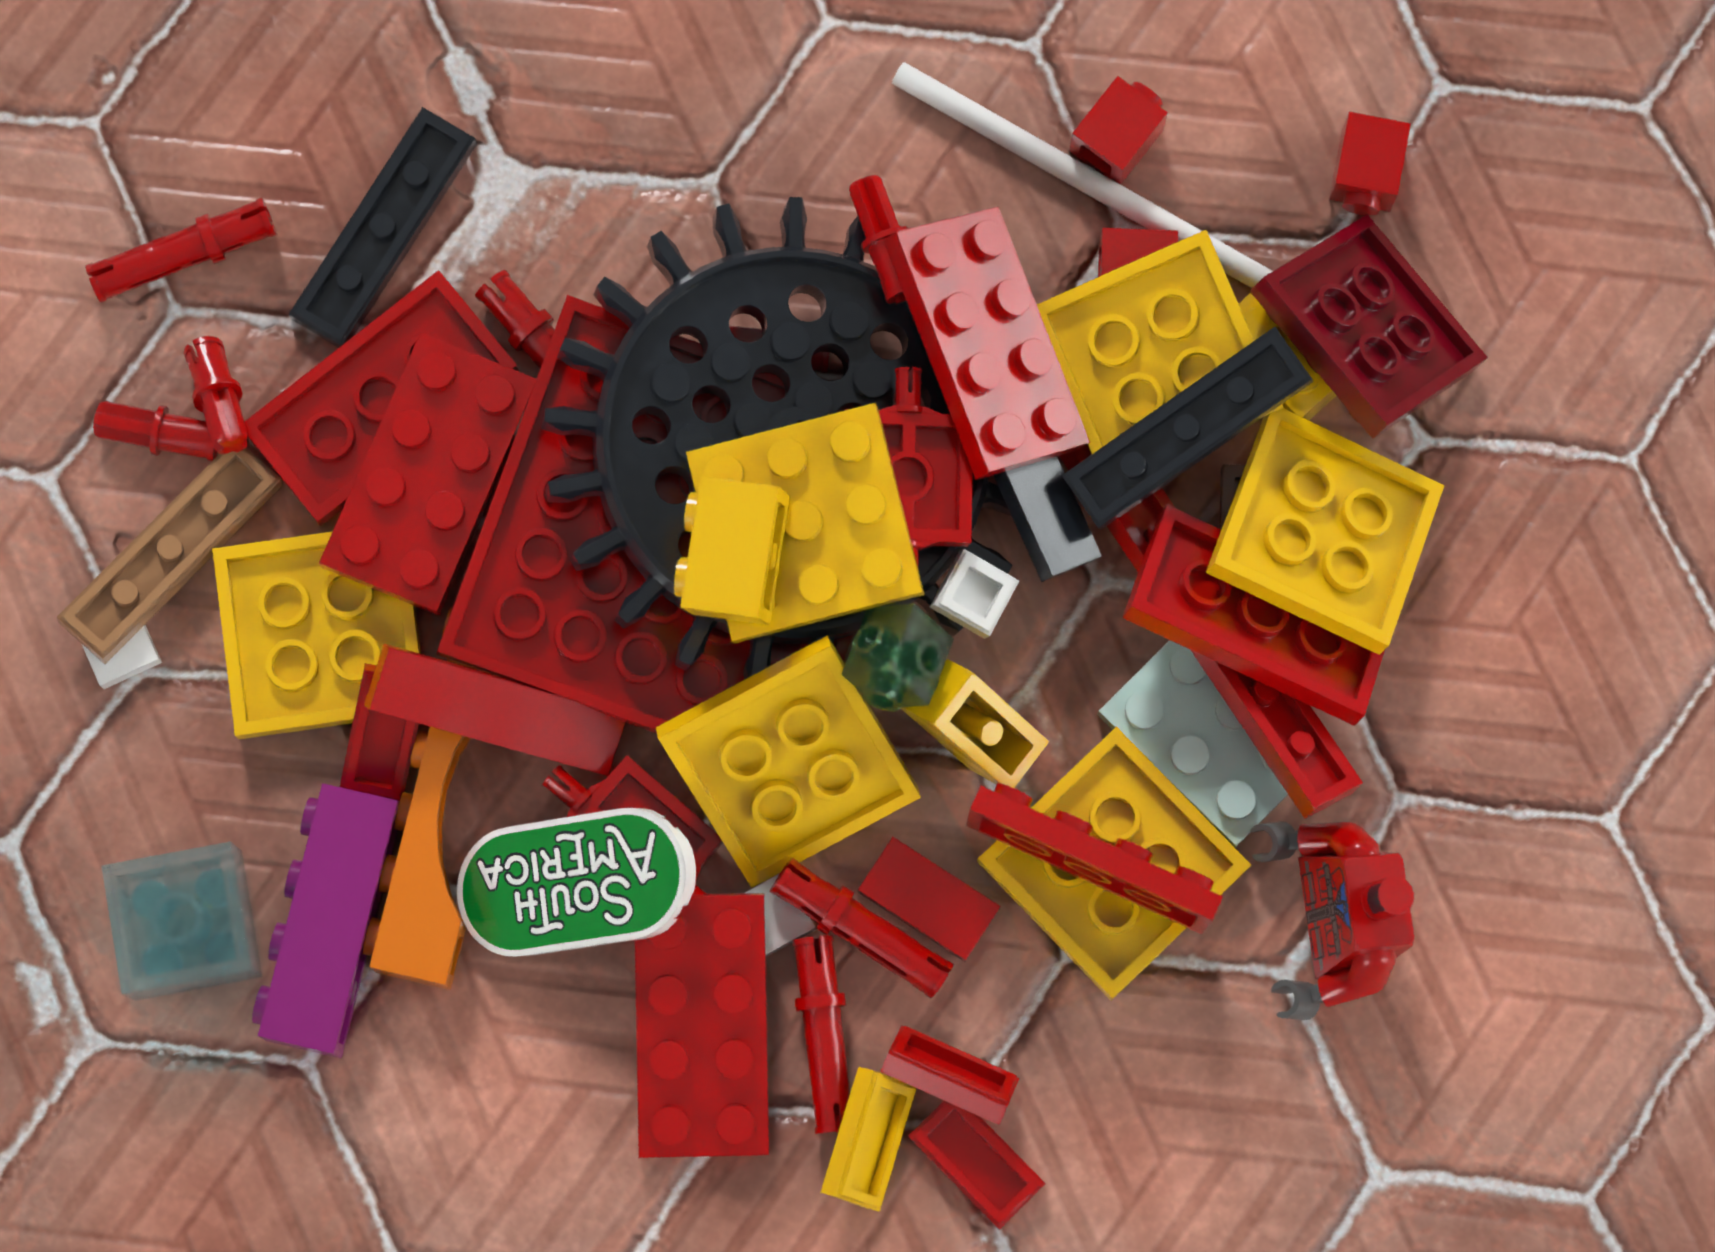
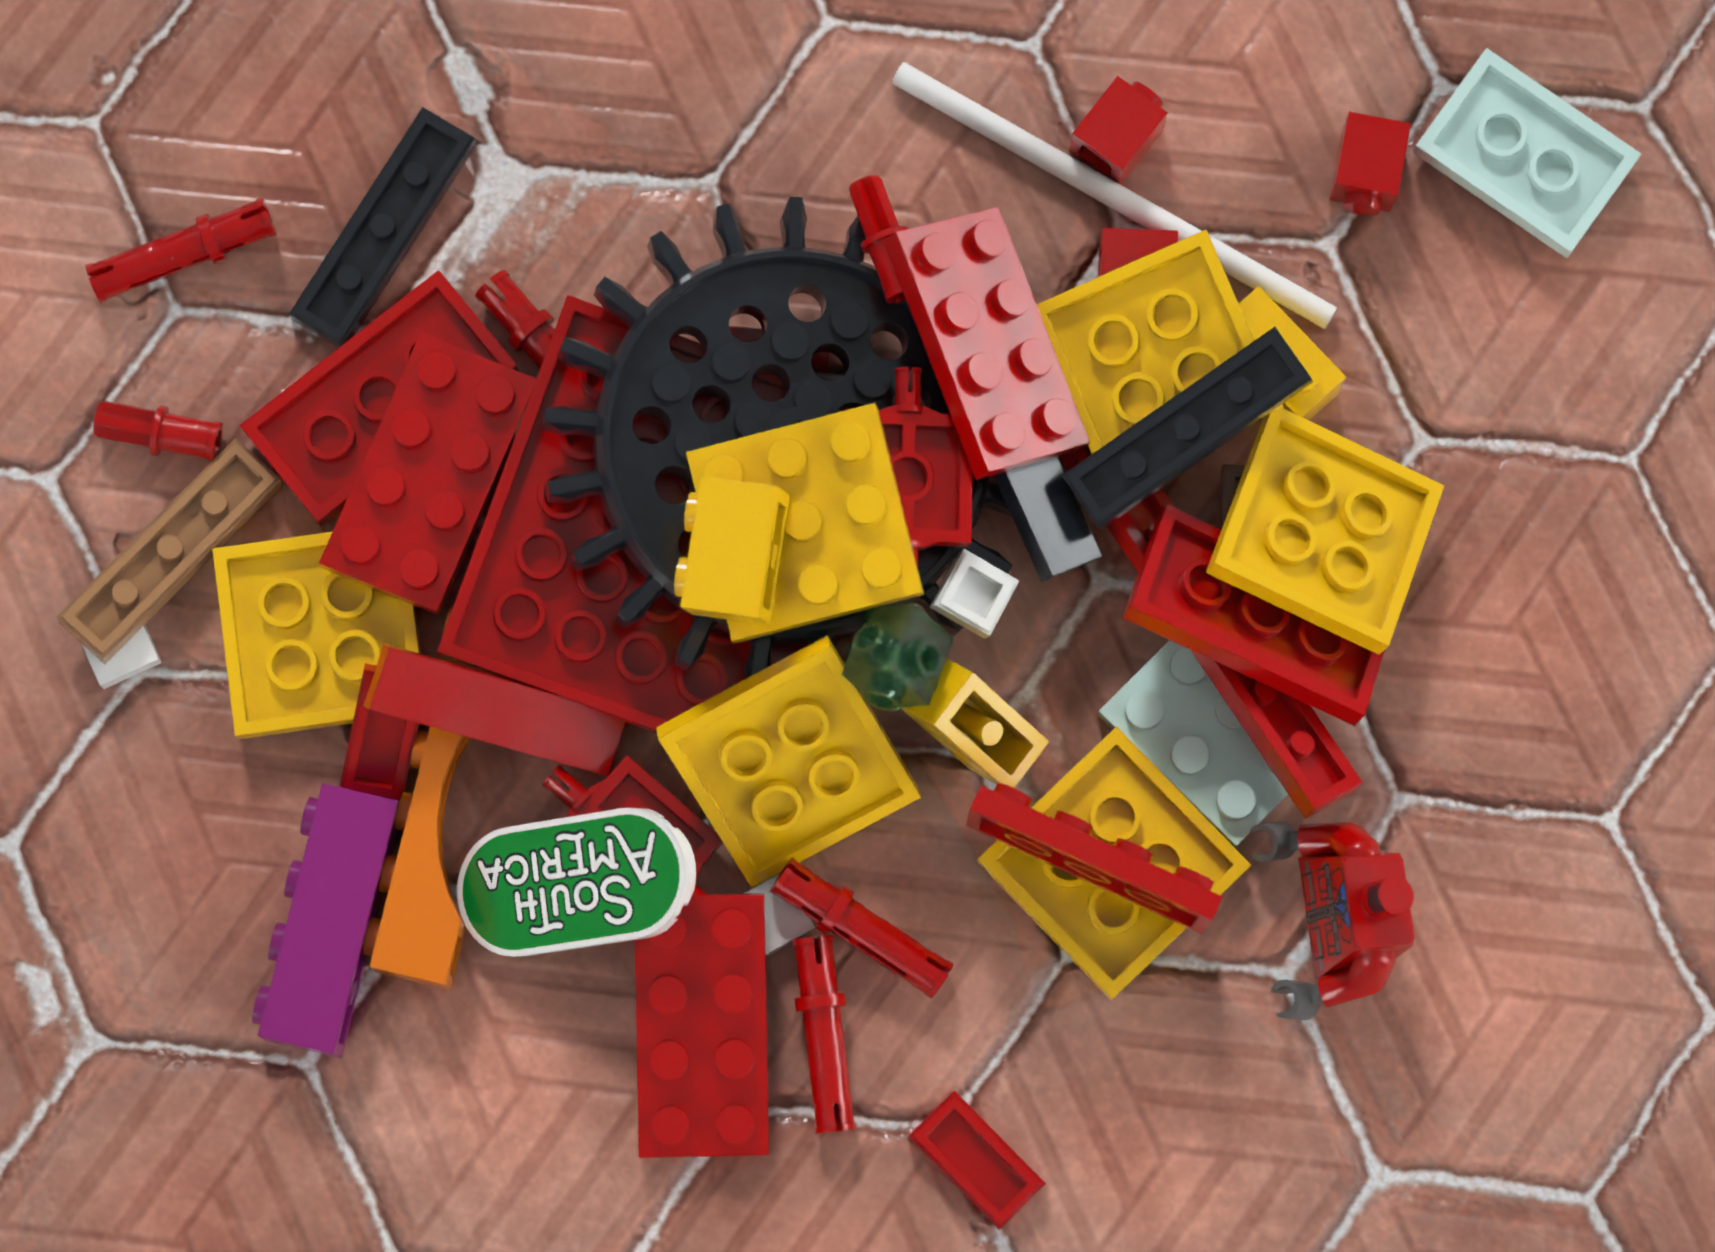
clear light blue brick [101,842,262,1001] -> none
red axle [183,336,248,455] -> none
yellow tile [820,1067,916,1212] -> none
red tile [858,837,1001,962] -> none
red tile [880,1025,1020,1125] -> none
dark red plate [1250,214,1488,439] -> none
none -> light aqua plate [1412,48,1641,258]

